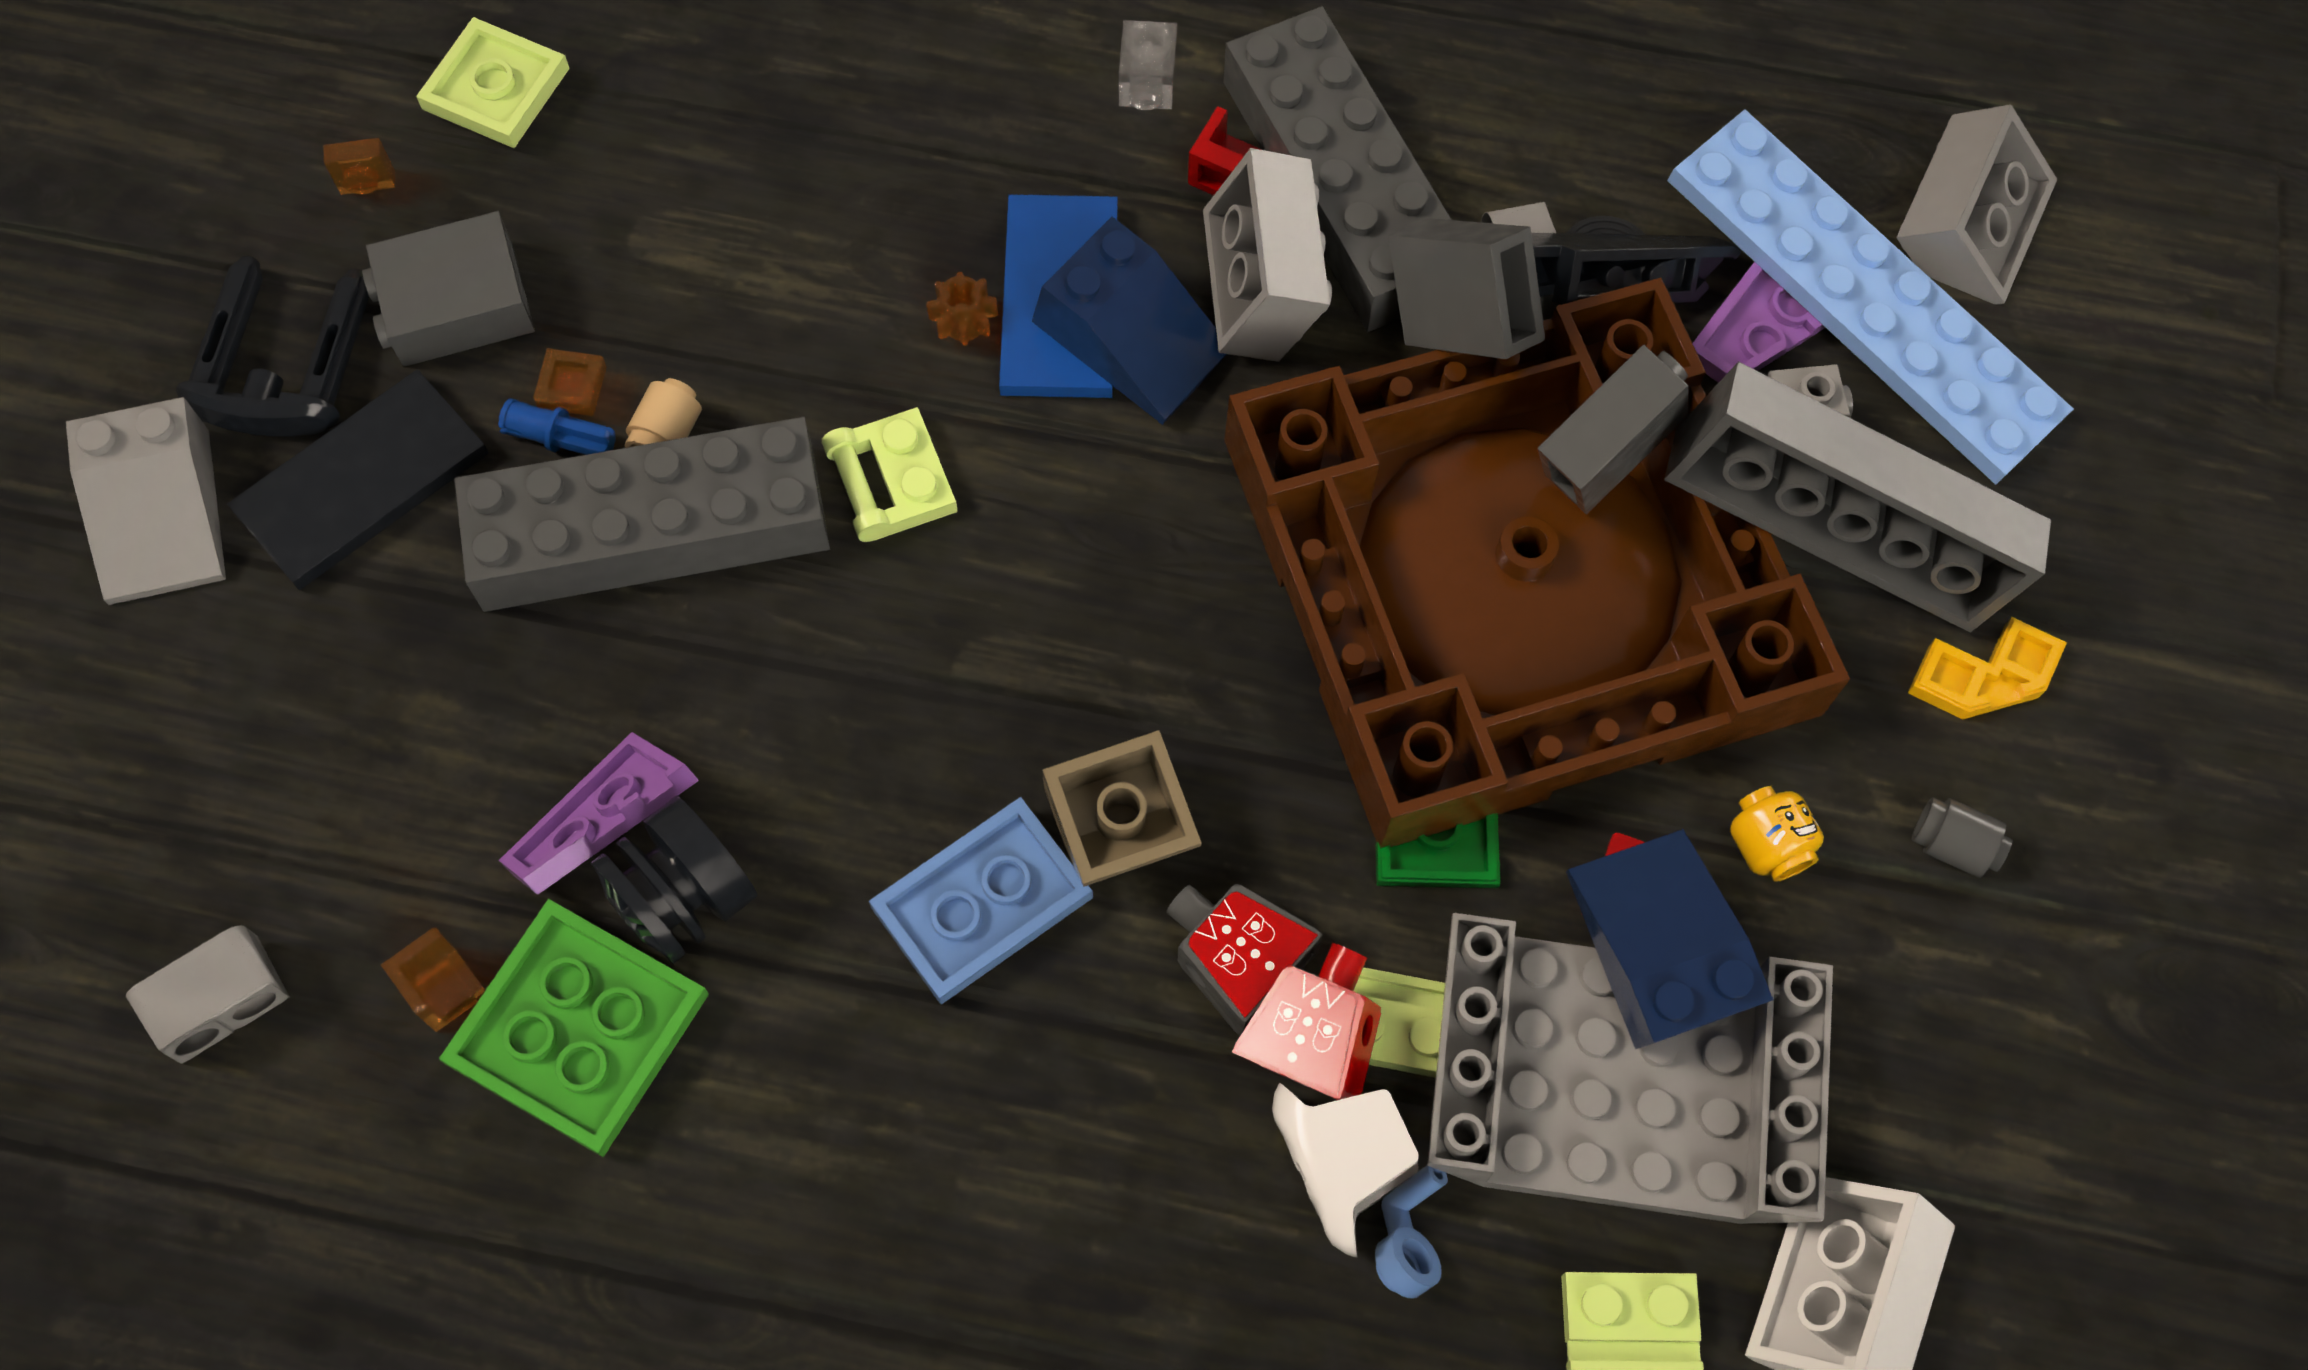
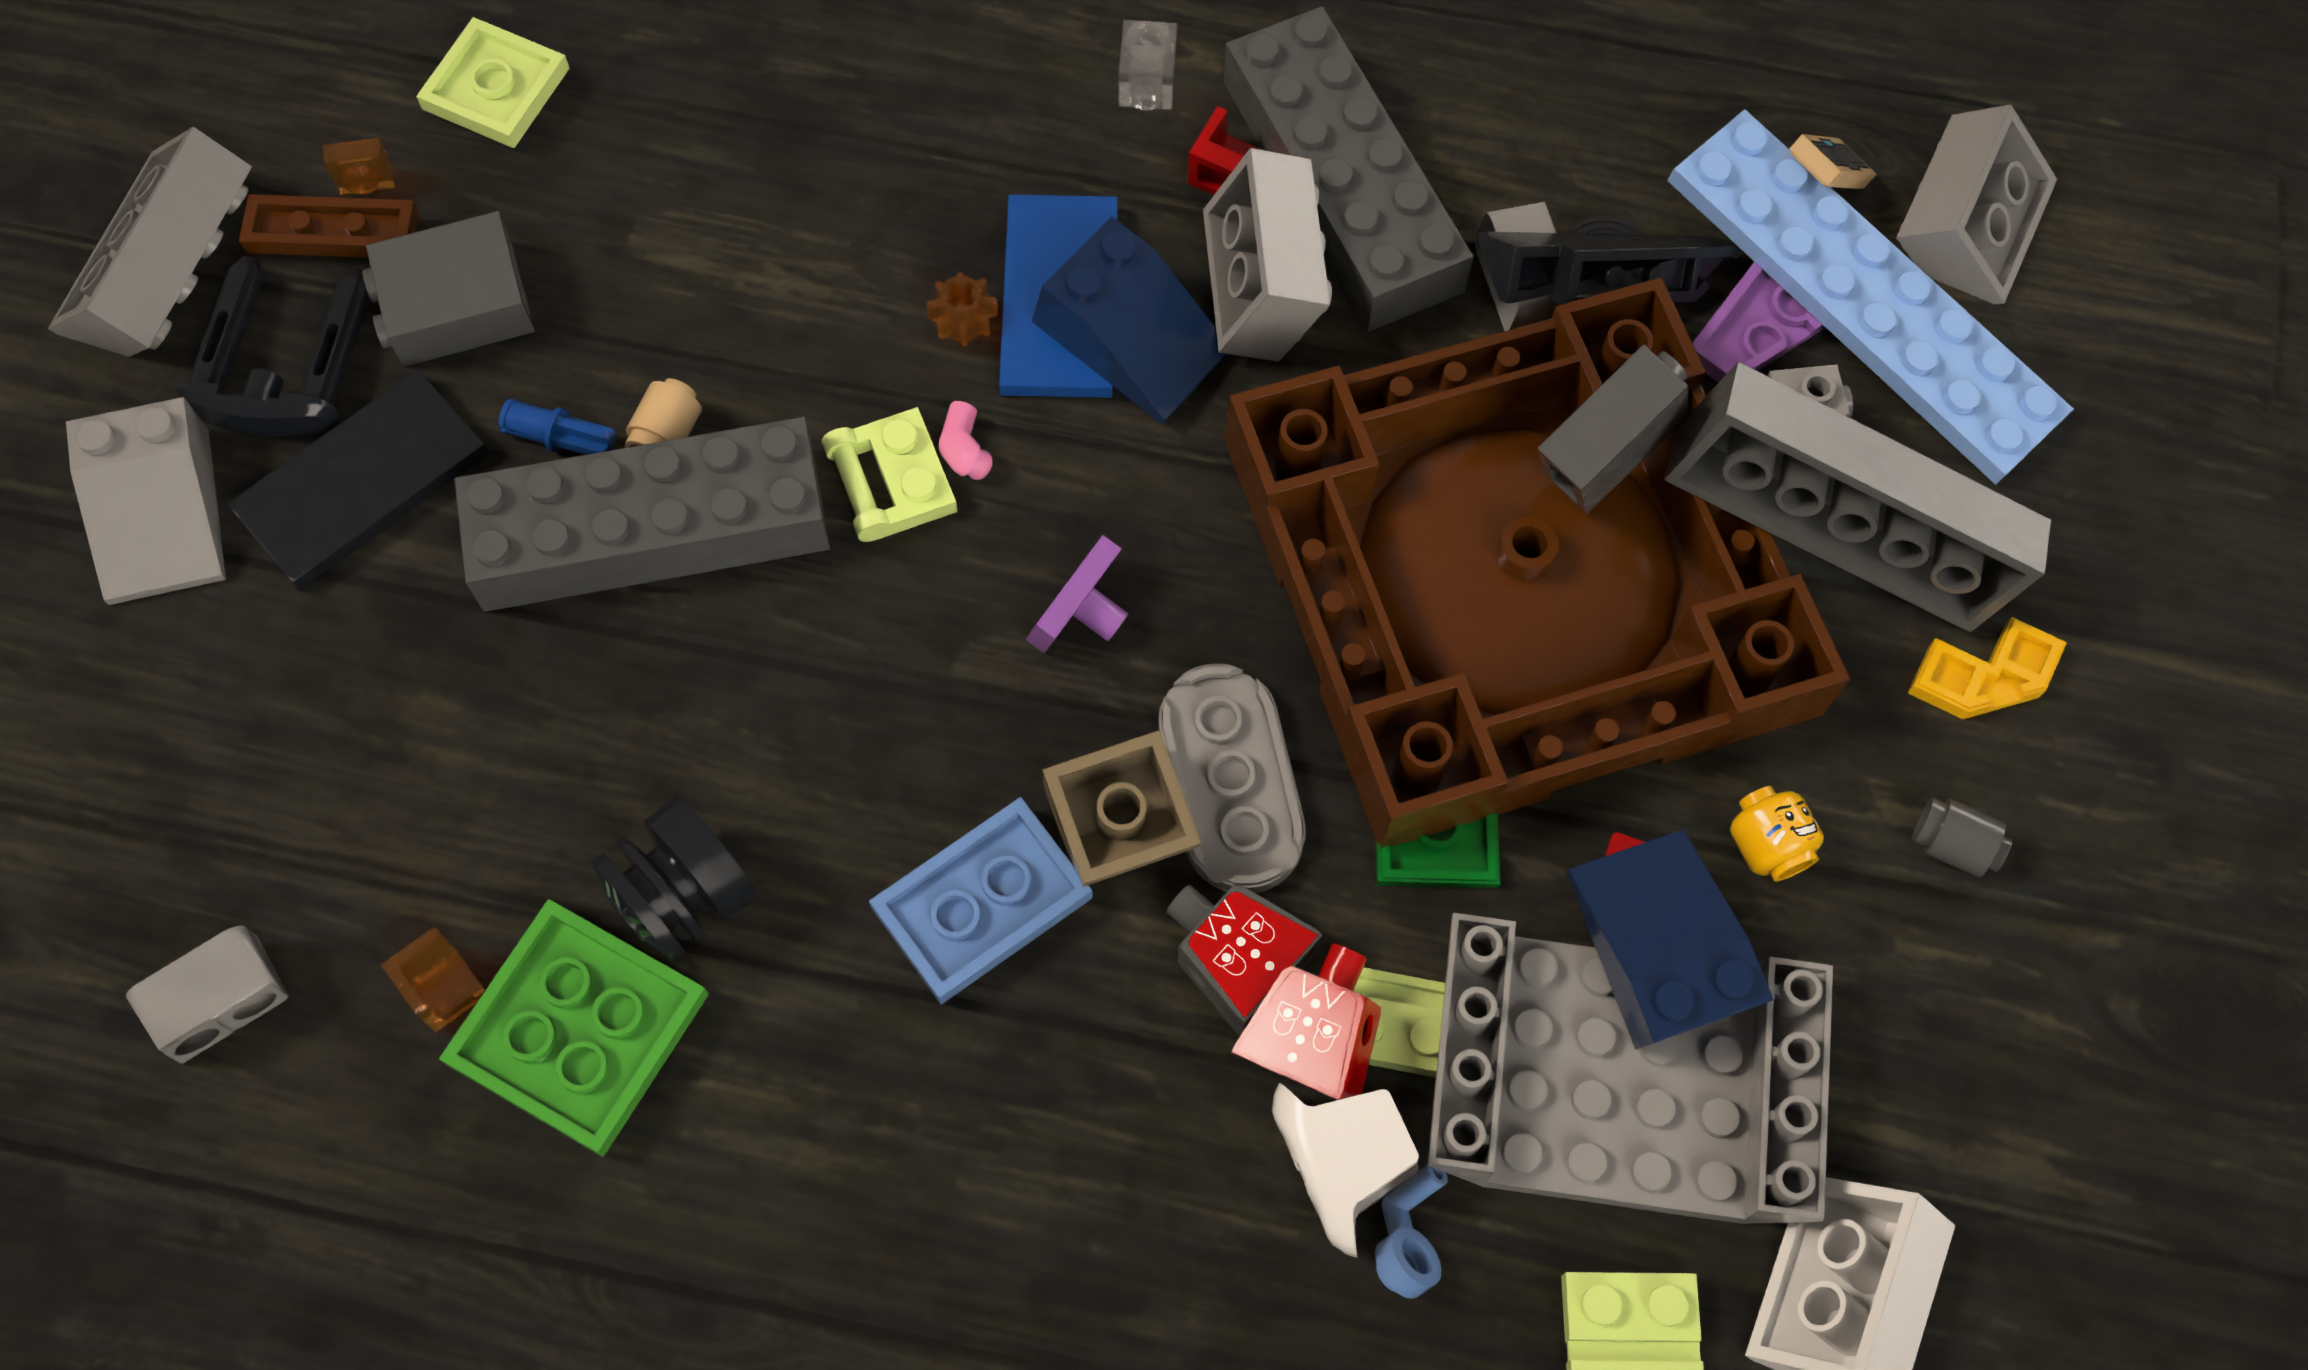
medium lavender wing [499,732,699,895] -> none
clear orange plate [533,348,607,416] -> none
dark grey brick [1388,218,1545,359] -> none
none -> light grey slope [48,127,252,357]
none -> reddish brown plate [239,194,419,258]
none -> bright pink arm [938,401,993,480]
none -> medium lavender tile [1026,535,1129,653]
none -> light grey tile [1159,664,1306,893]
none -> tan tile [1789,134,1877,189]

